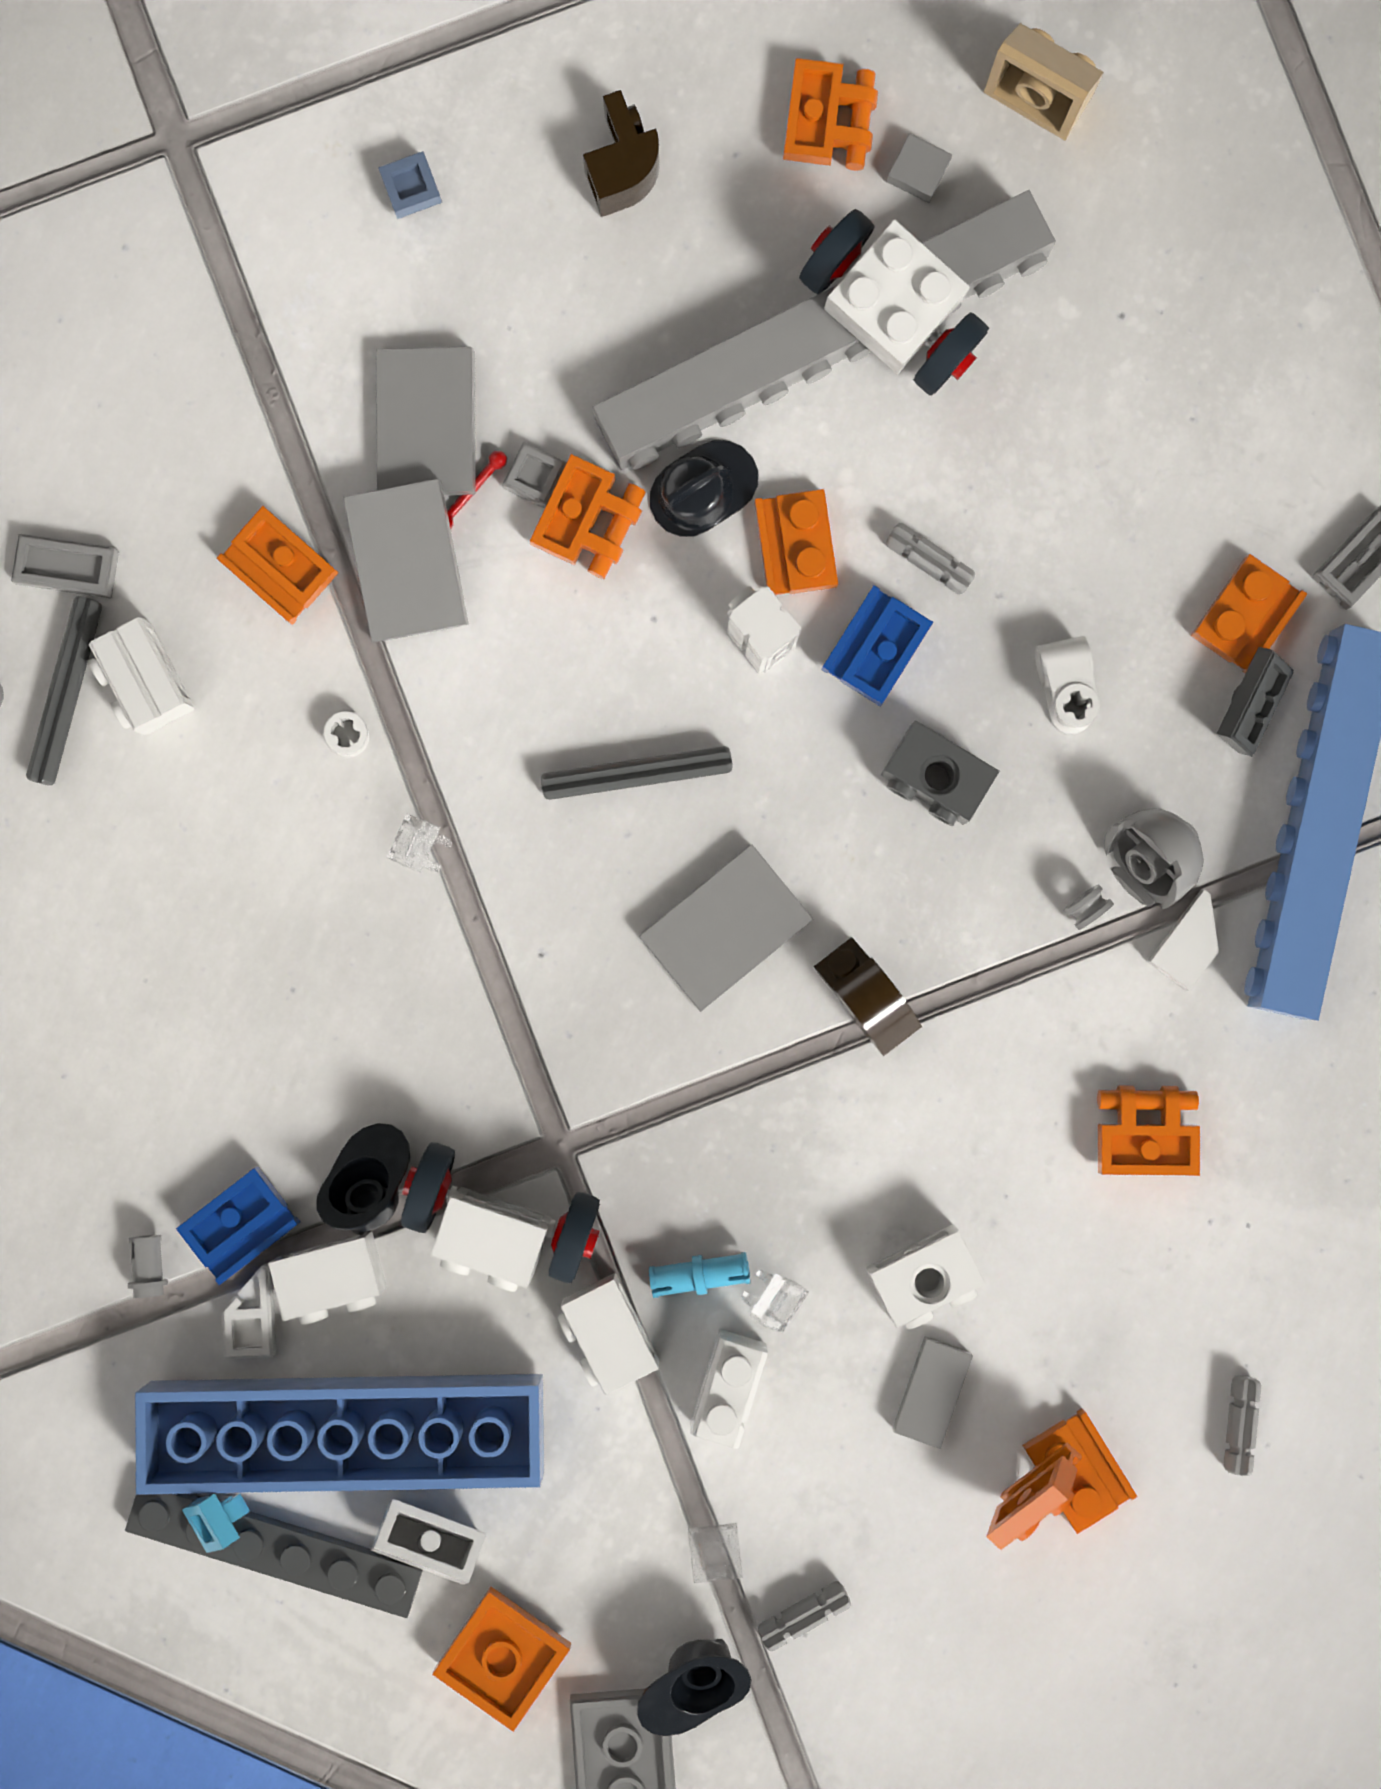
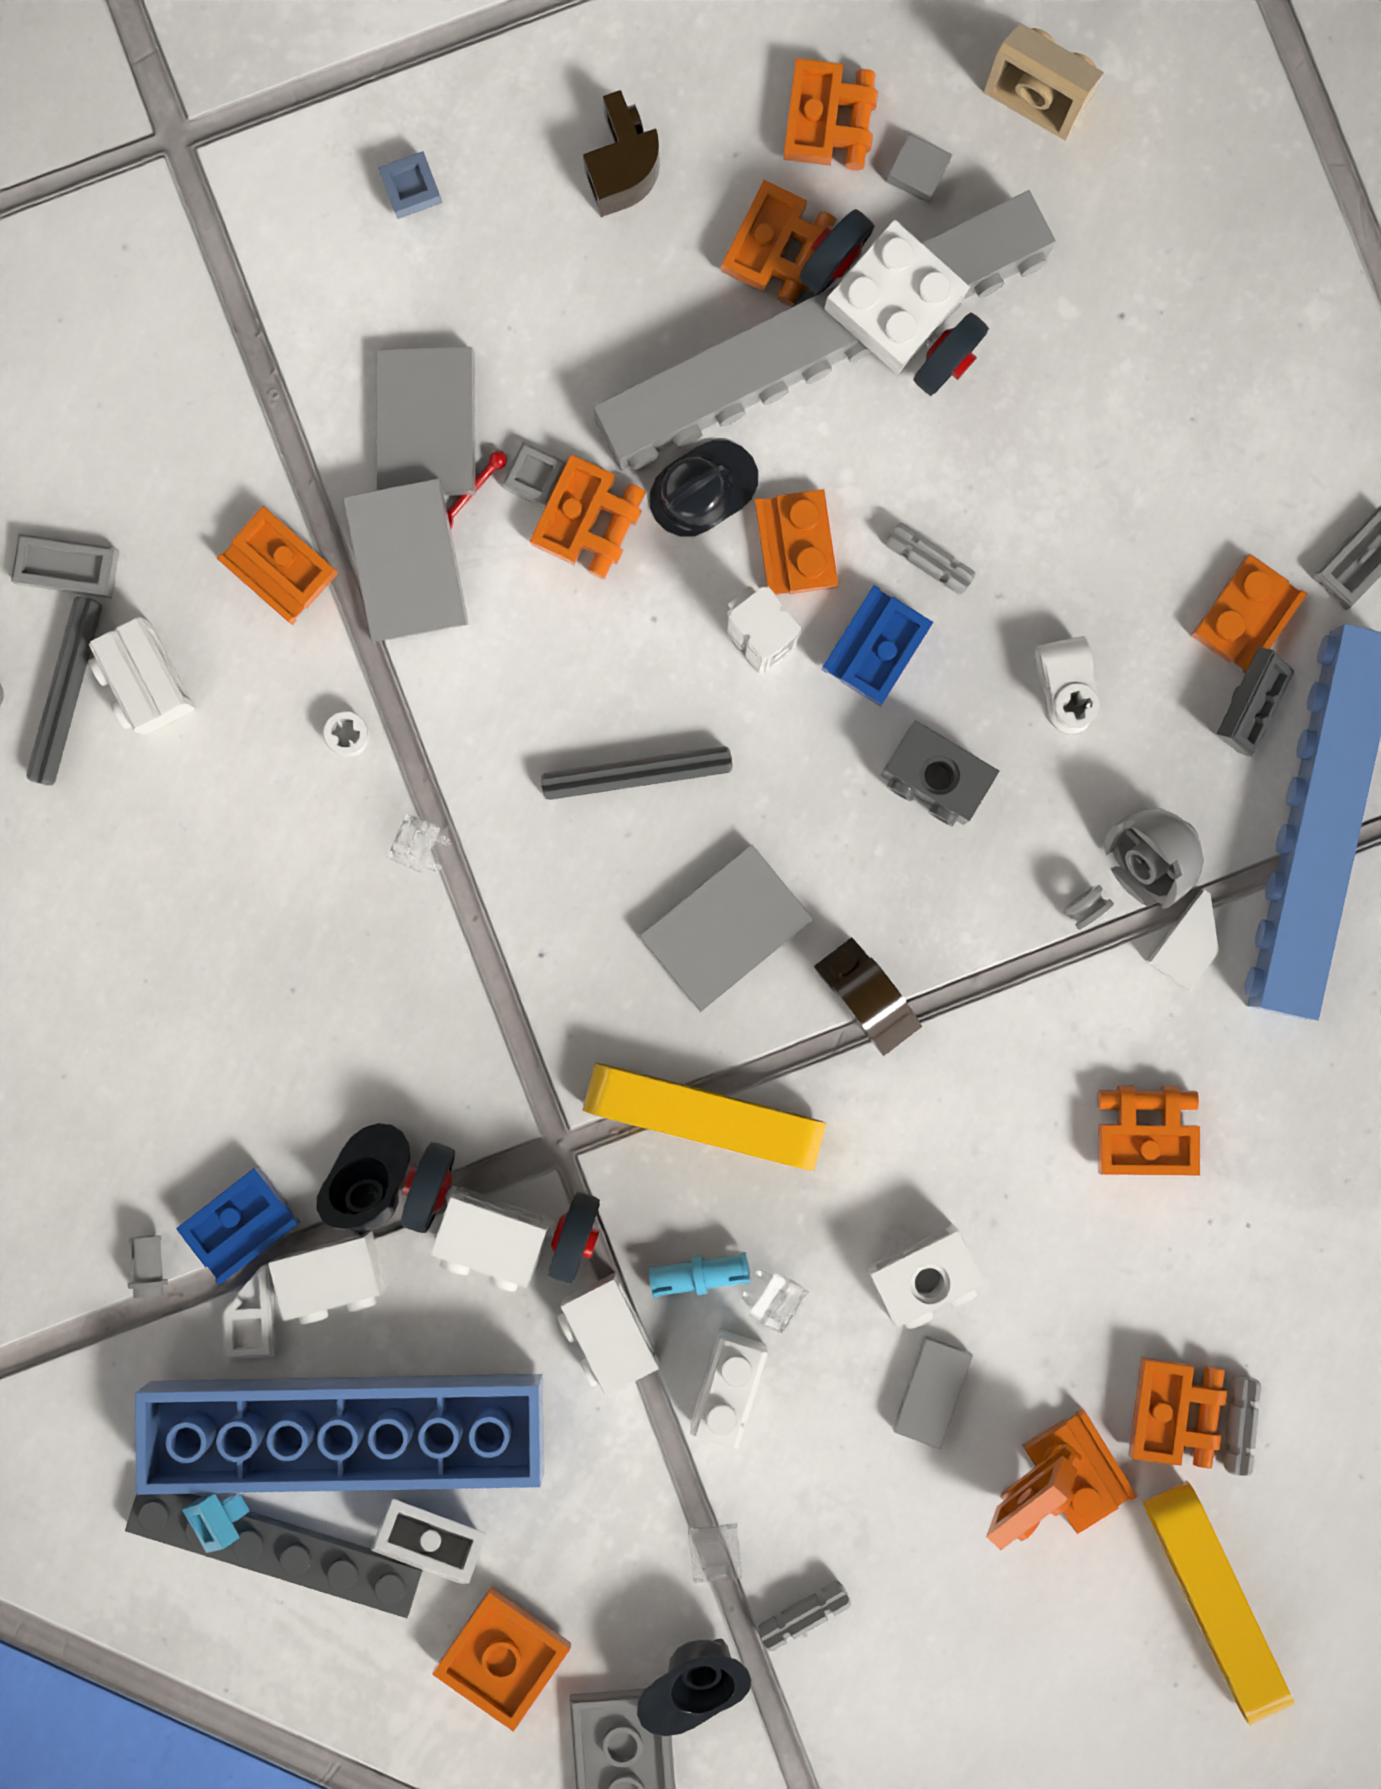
none -> yellow beam [582,1063,827,1171]
none -> orange plate [721,180,837,307]
none -> orange plate [1128,1357,1227,1469]
none -> yellow beam [1142,1480,1294,1726]

